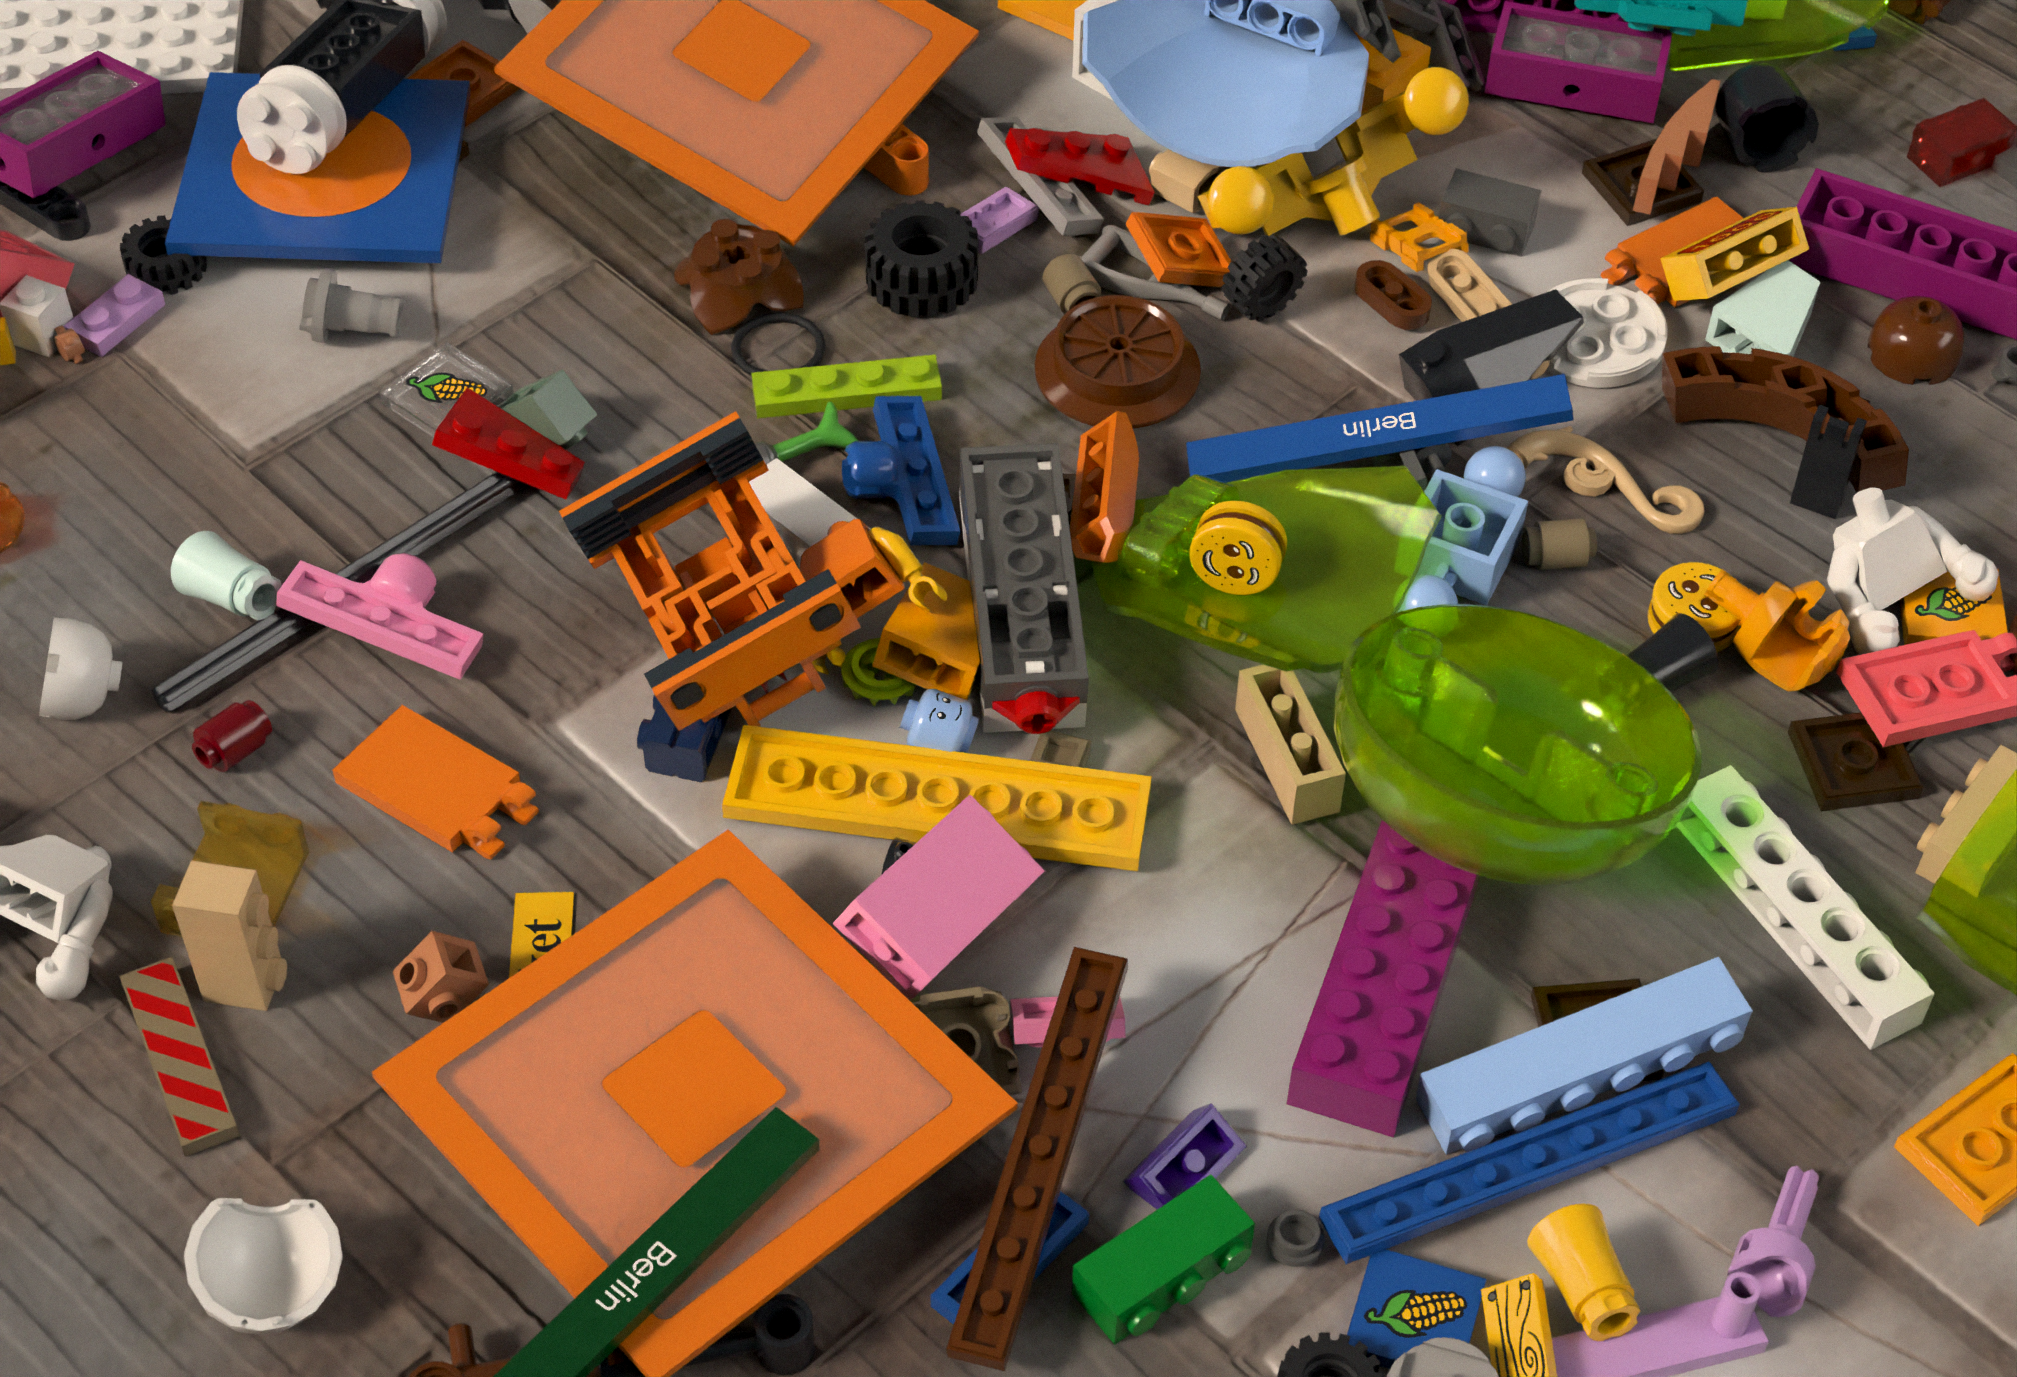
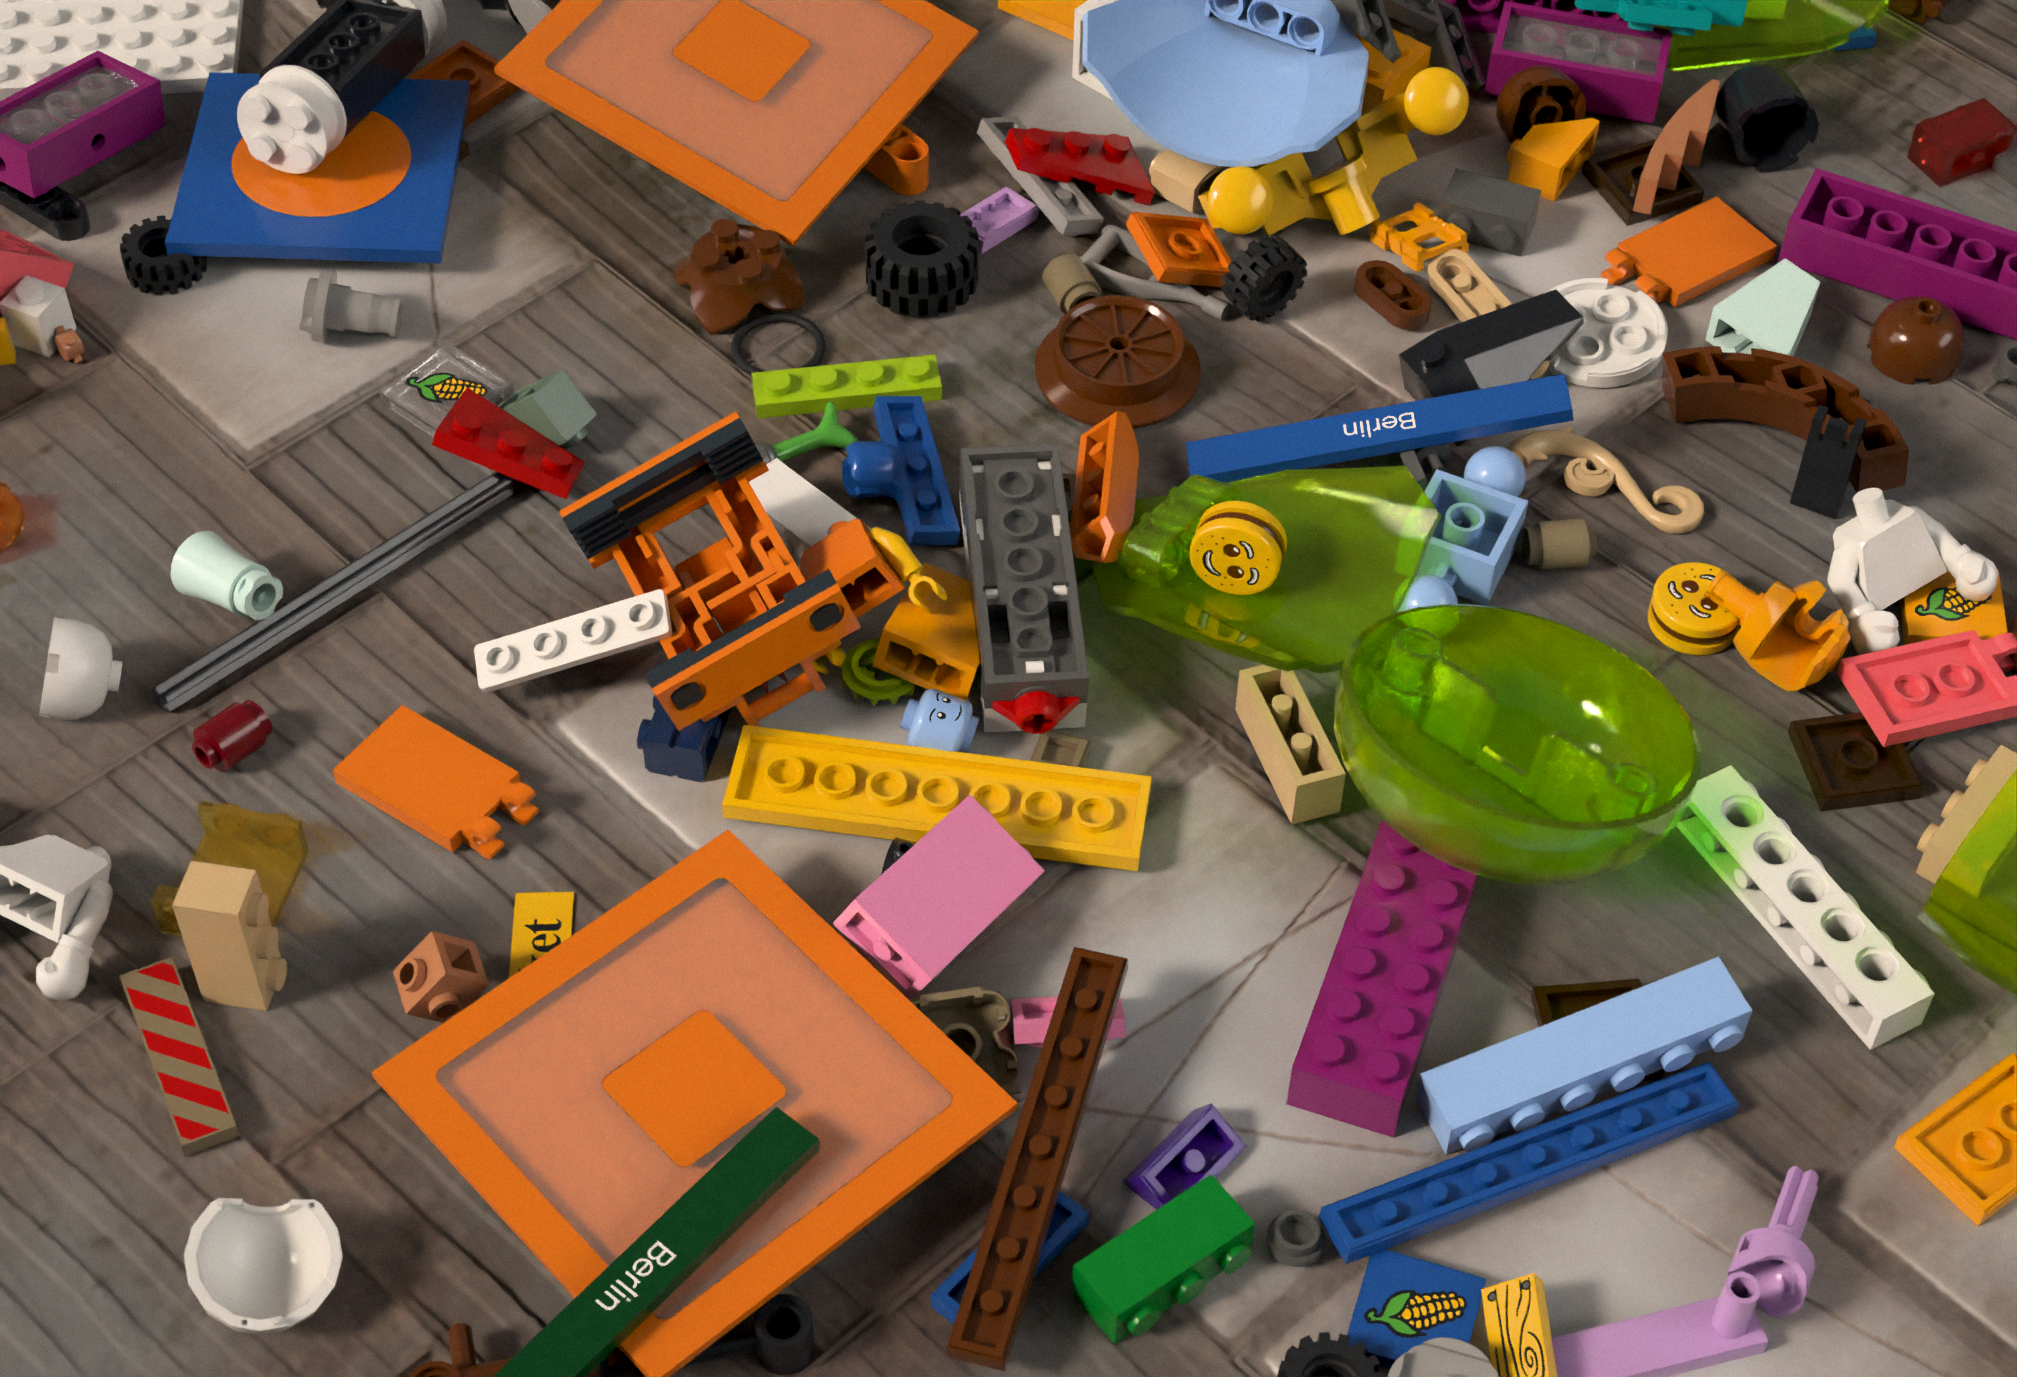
lavender plate [64,274,165,357] -> none
bright pink plate [276,553,484,680] -> none
yellow plant [1527,1203,1640,1342] -> none
black plant [1599,613,1719,716] -> none
yellow brick [1660,207,1809,301] -> none
none -> white bracket [474,589,673,693]
none -> reddish brown cylinder [1496,65,1586,143]
none -> light orange slope [1506,118,1600,202]

